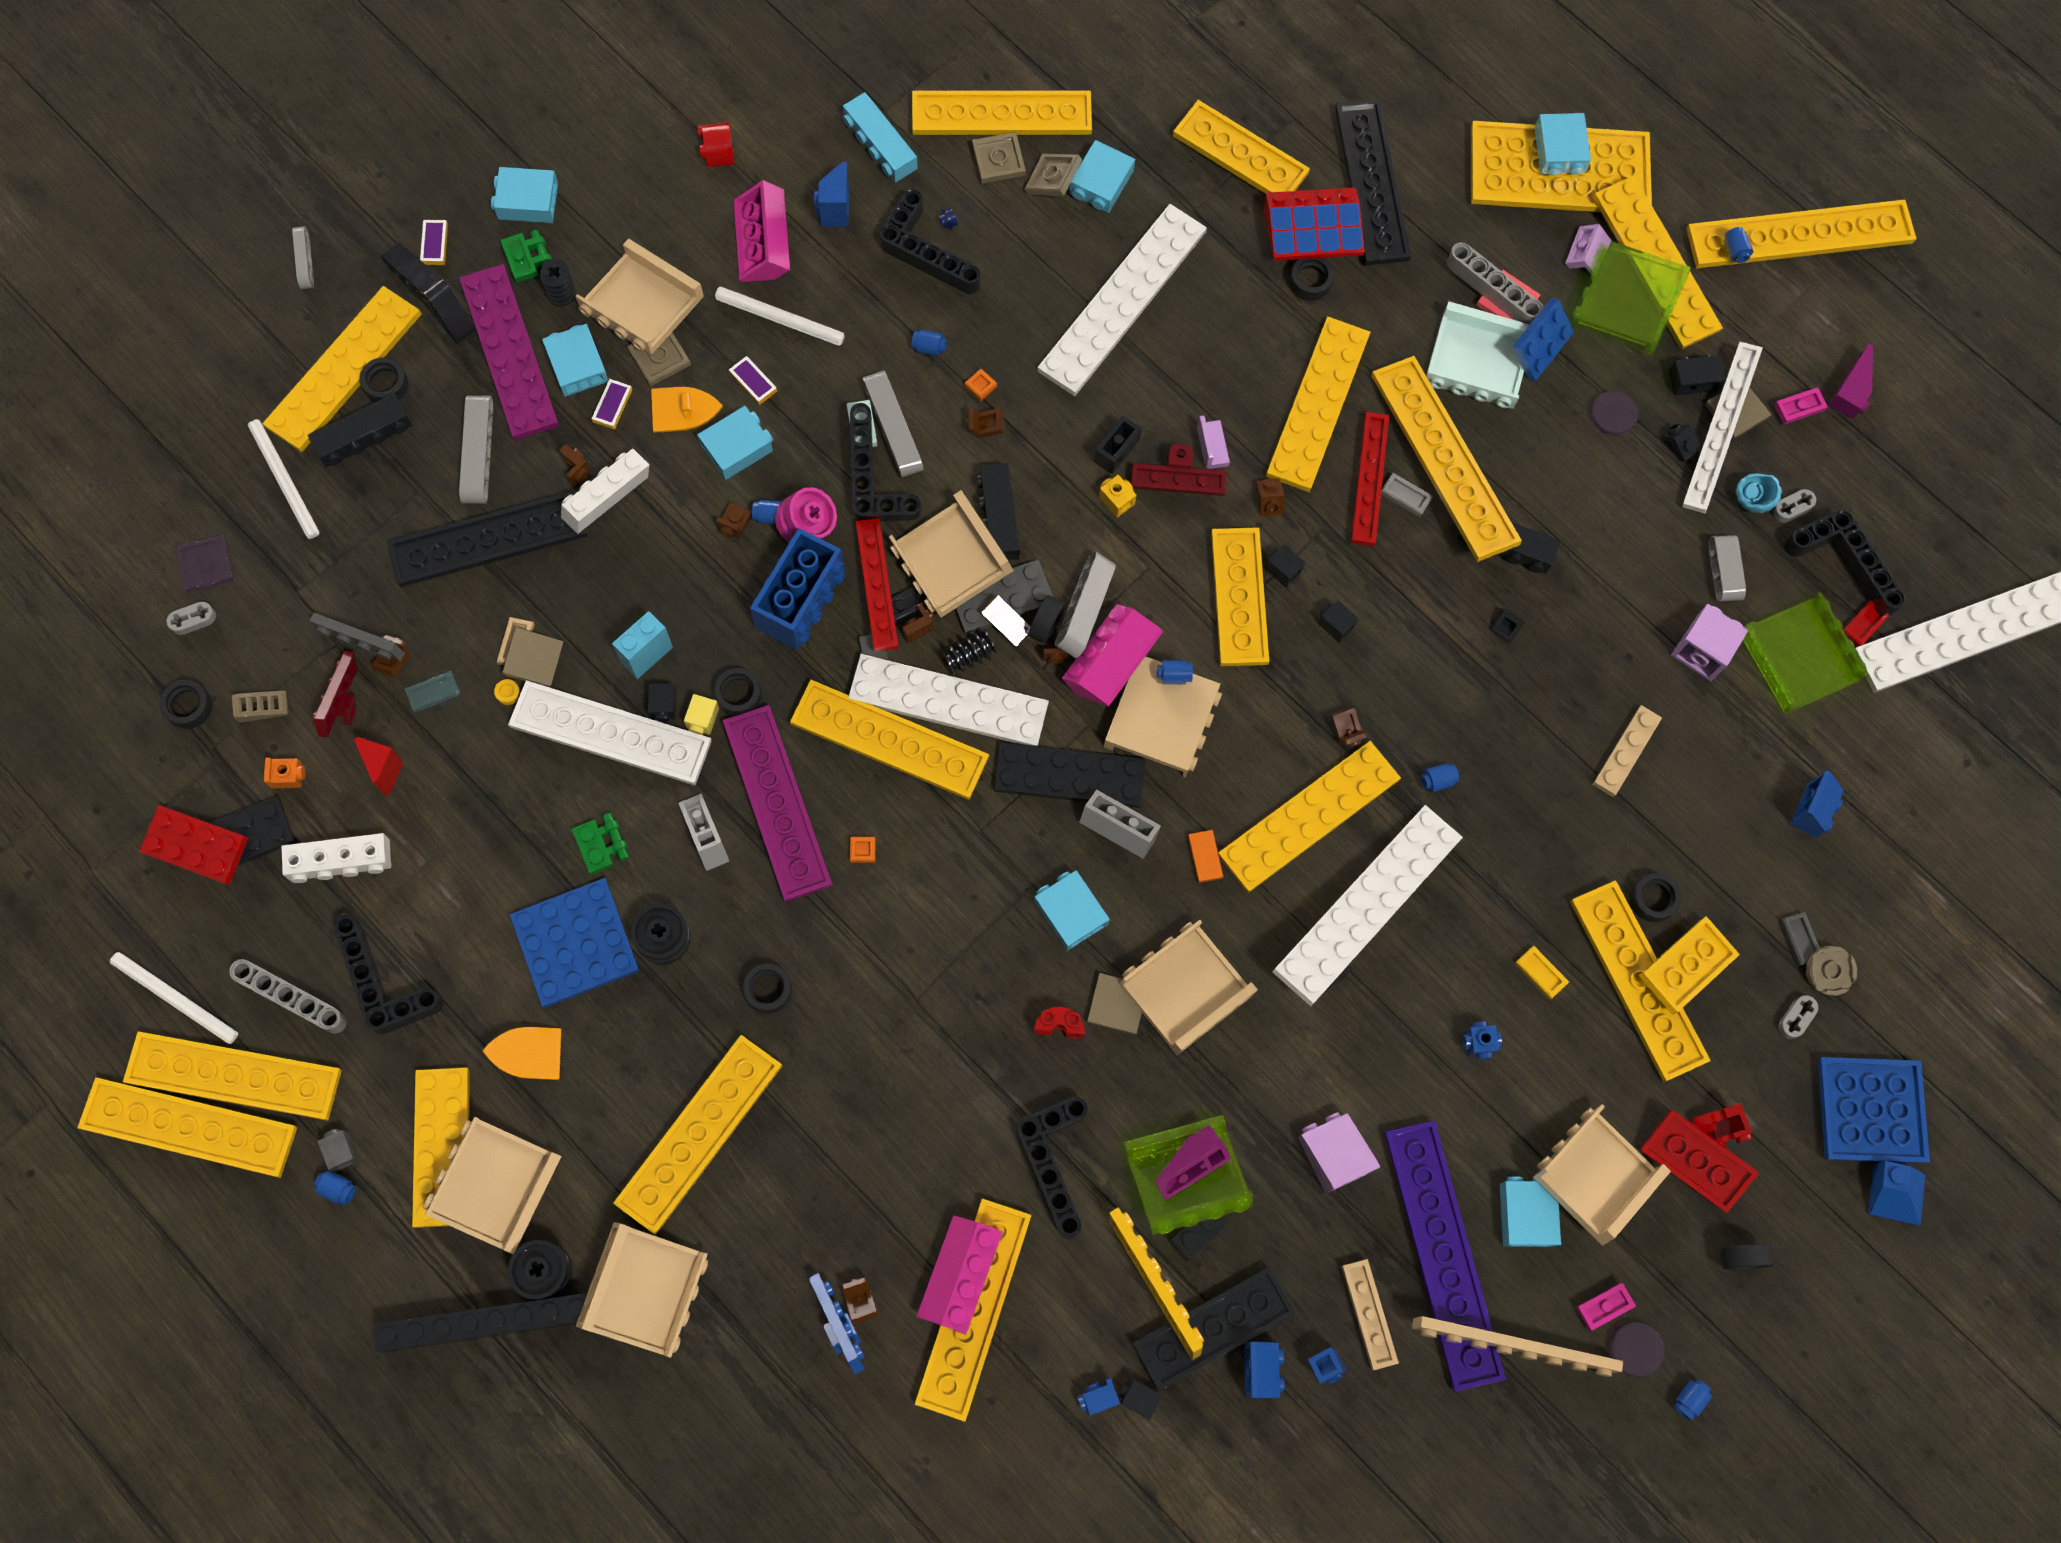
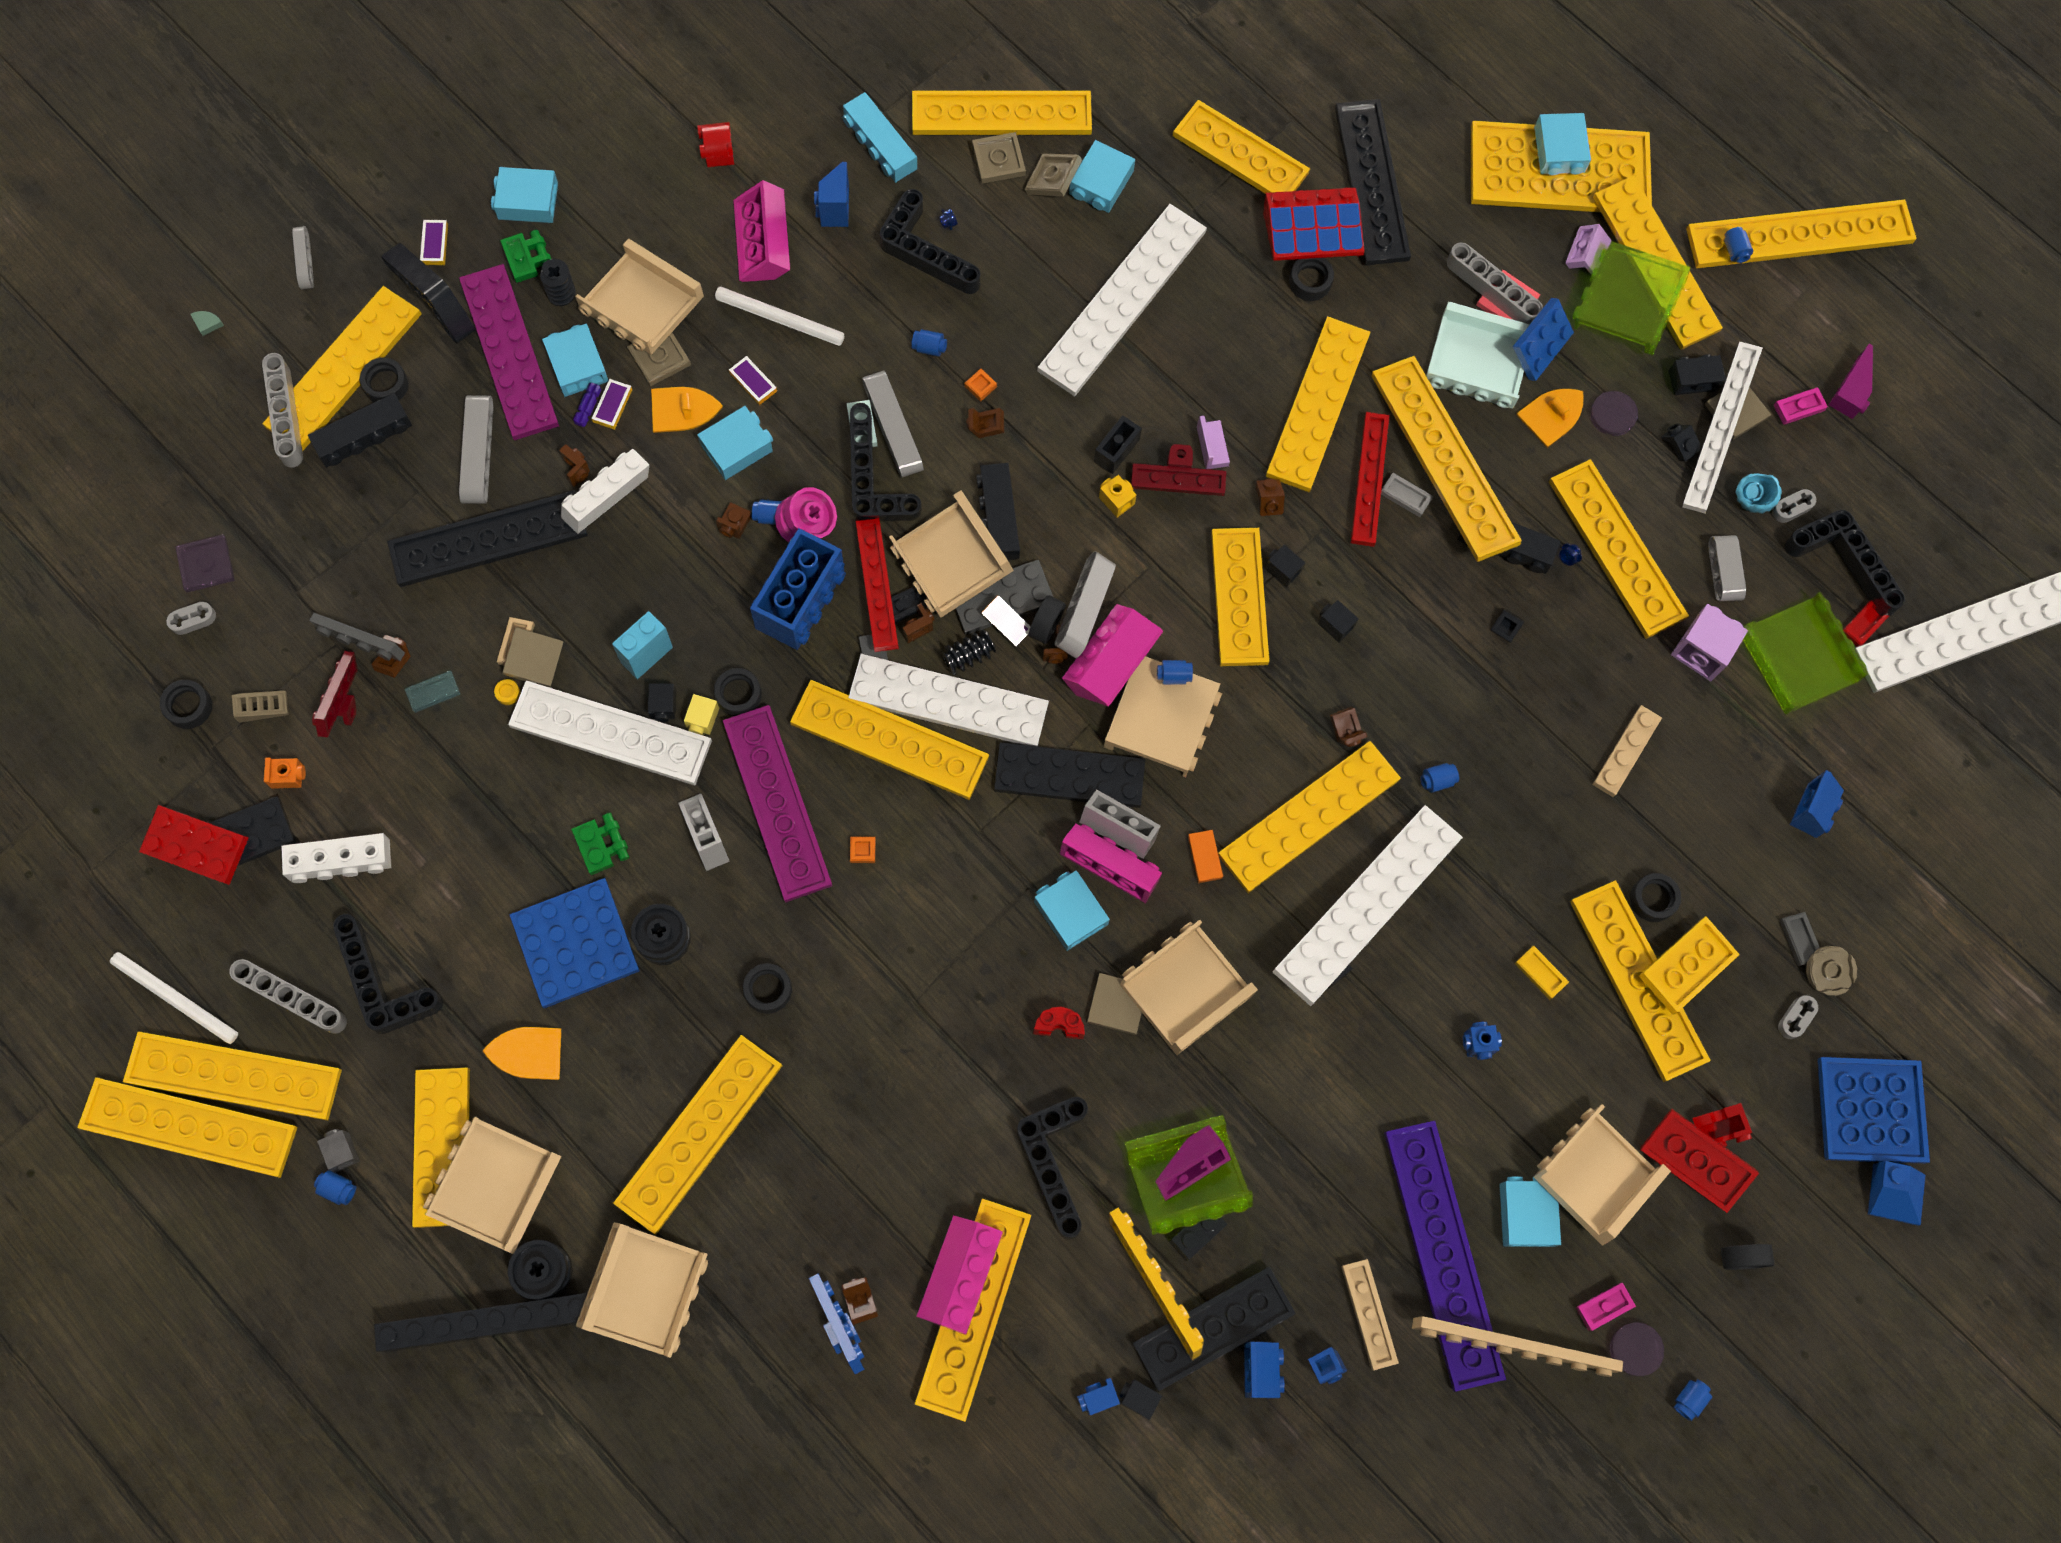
white axle [248,419,319,539] -> none
red slope [354,737,404,796] -> none
lavender slope [1298,1112,1380,1194] -> none
none -> sand green tile [190,311,224,336]
none -> light grey beam [262,353,303,467]
none -> dark purple axle [573,383,601,427]
none -> dark pink slope [1060,824,1162,903]
none -> light orange shield [1516,389,1583,448]
none -> yellow plate [1549,459,1689,639]
none -> clear blue plate [1559,543,1582,566]

